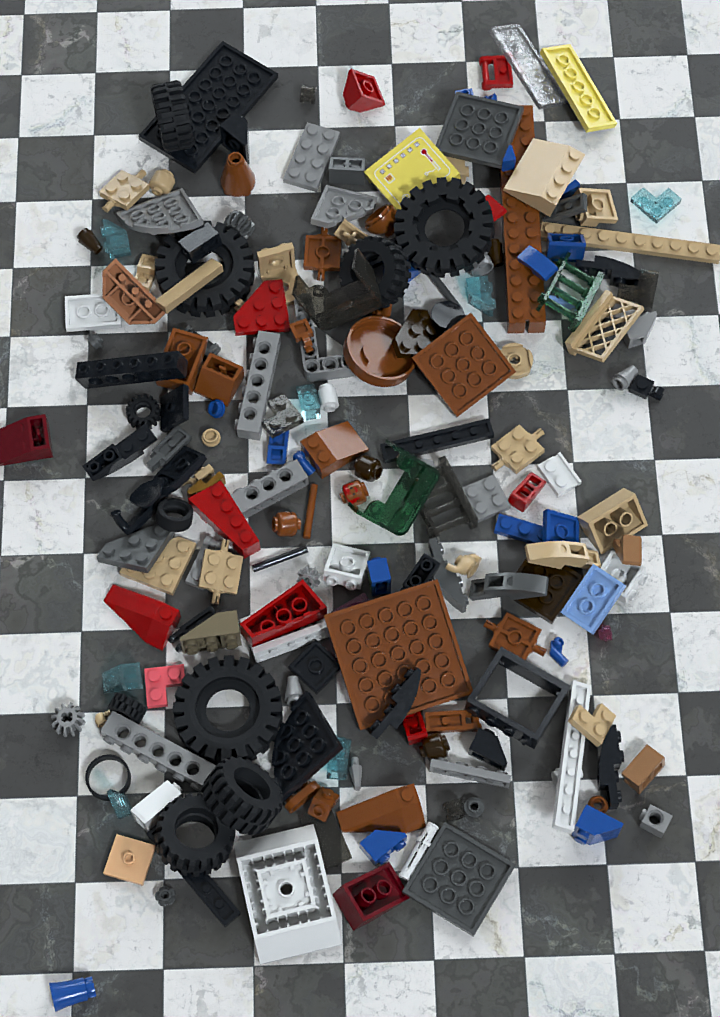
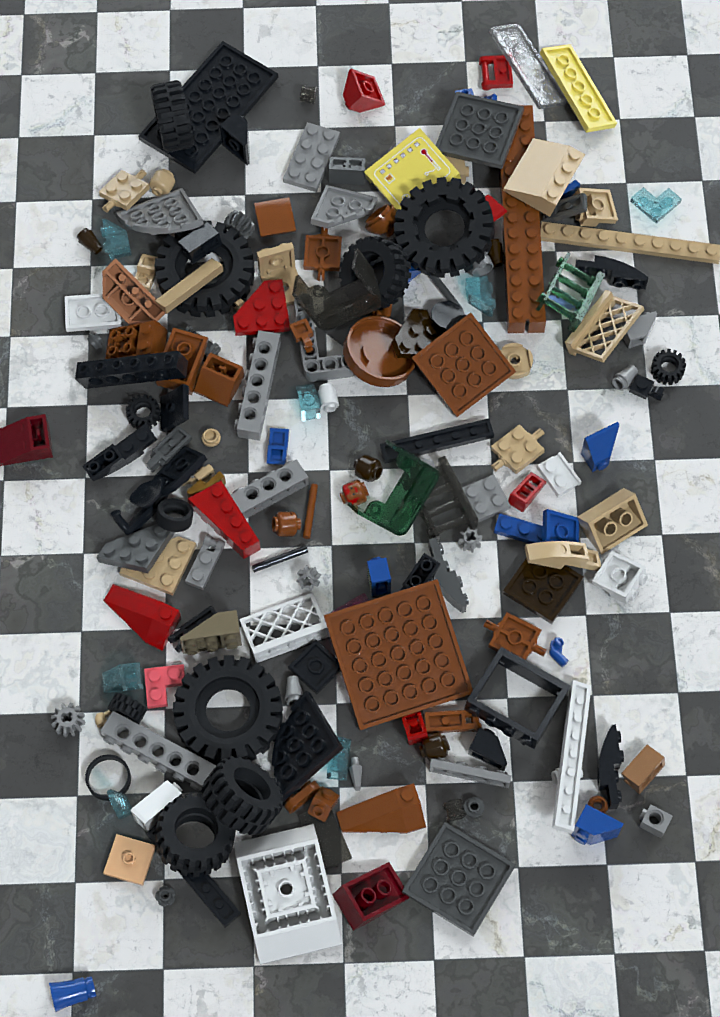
tan plate [198,539,243,605] -> none
blue plate [208,399,225,418] -> none
dark orange cone [220,152,256,197] -> none
red wedge [240,579,327,647] -> none
clear smoke plate [262,394,304,438] -> none
blue arm [293,451,316,476] -> none
dark orange slope [300,421,369,479] -> none
white plate [323,543,370,590] -> none
tan hips [334,219,367,246] -> none
blue slope [359,830,407,866] -> none
black slope [369,667,421,739] -> none
white pin [398,822,439,882] -> none
tan piece [445,554,482,578] -> none
dark grey slope [469,572,549,601] -> none
blue slope [501,145,516,172] -> none
blue slope [517,245,558,281] -> none
blue slope [546,233,586,262] -> none
light blue plate [560,564,626,635] -> none
tan plate [568,703,616,747] -> none
clear pink plate [598,624,613,643] -> none
medium nougat slope [612,535,642,566] -> none
clear smoke plate [617,269,659,309] -> none
none -> dark orange slope [105,320,168,359]
none -> dark orange slope [254,197,296,237]
none -> light grey gear [458,527,482,553]
none -> blue slope [581,422,620,472]
none -> black tyre [651,349,686,385]

